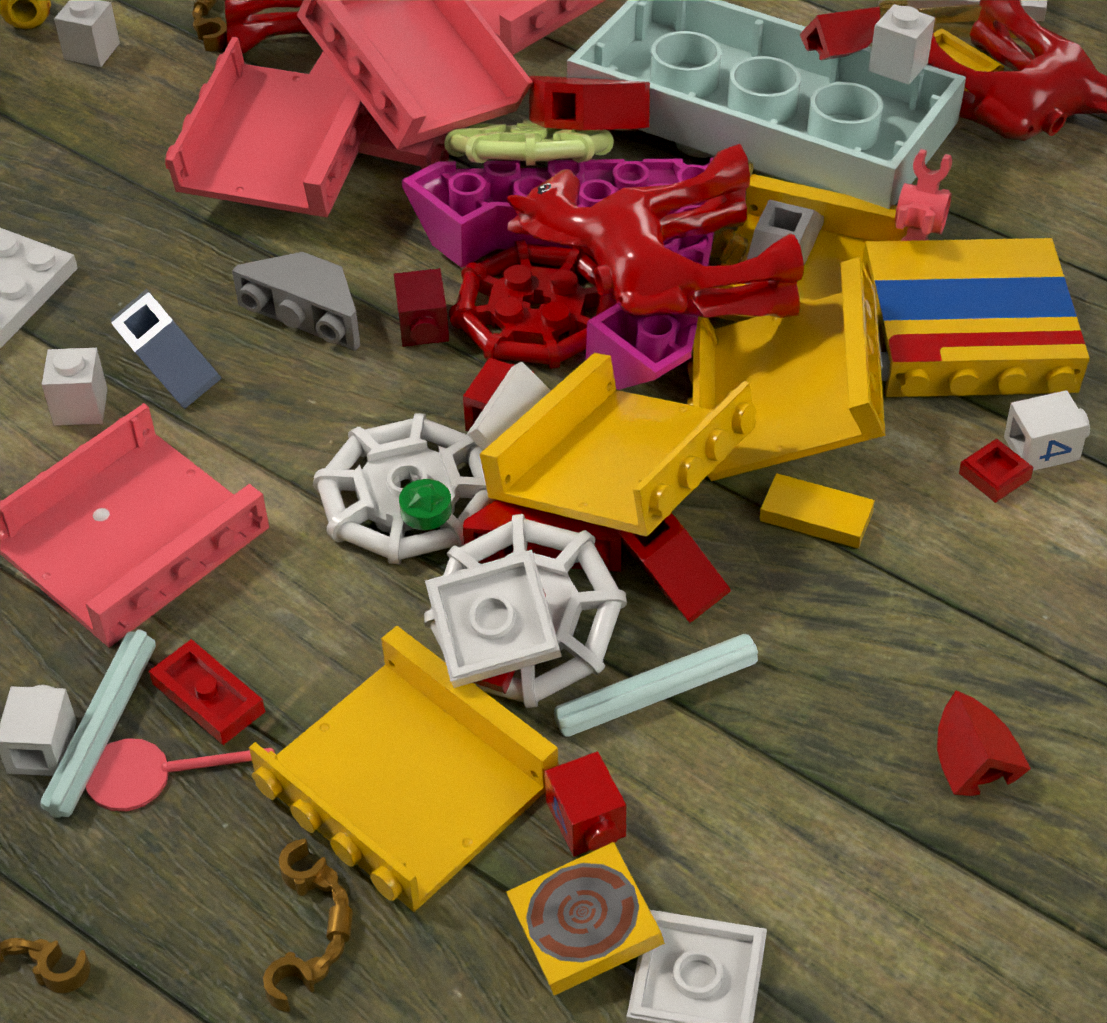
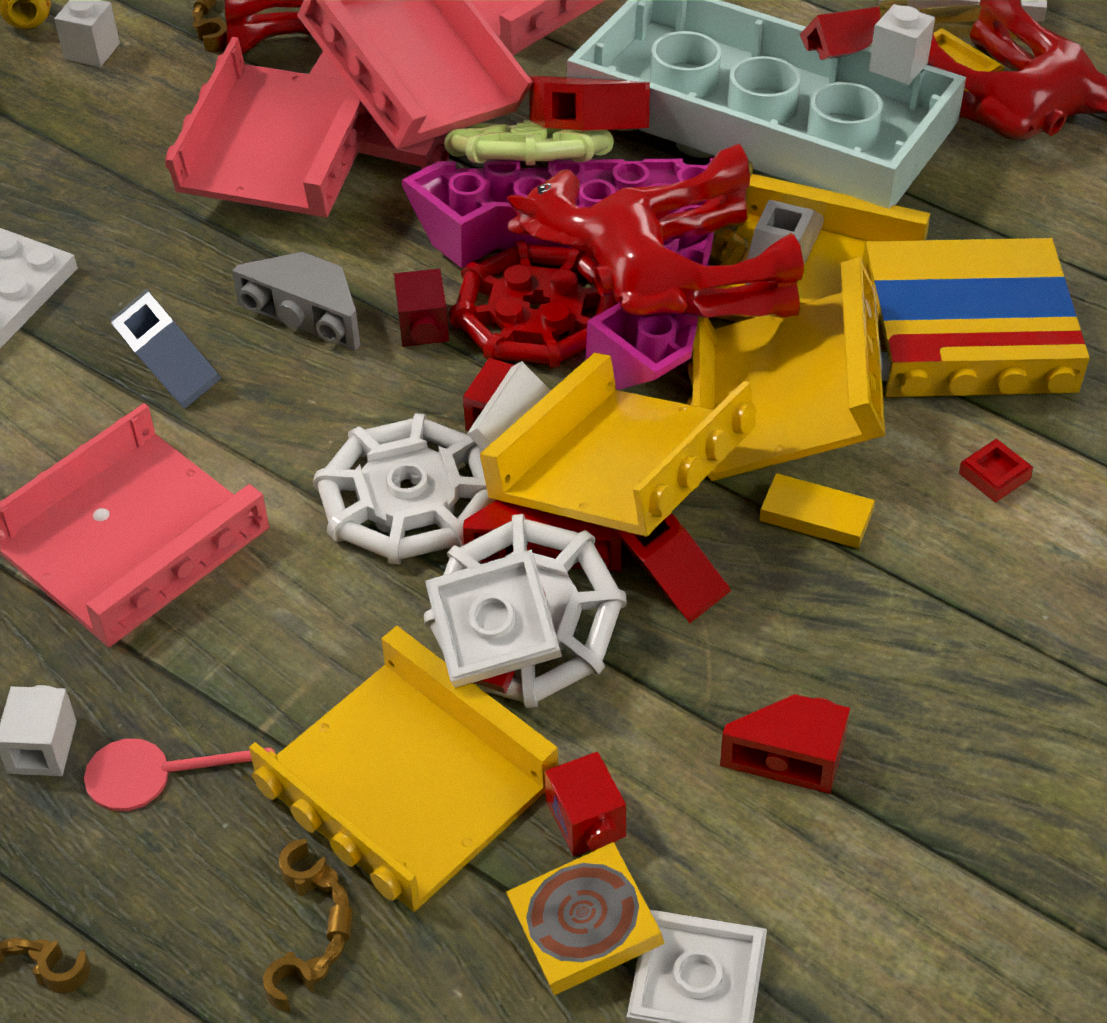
light aqua axle [40,629,156,818] -> none
white brick [42,348,108,426] -> none
red plate [149,639,265,745] -> none
green tile [399,479,452,530] -> none
light aqua axle [554,634,758,737] -> none
coral pin [895,149,952,241] -> none
red brick [937,690,1031,796] -> none
white brick [1004,390,1090,471] -> none
none -> red slope [720,694,850,794]

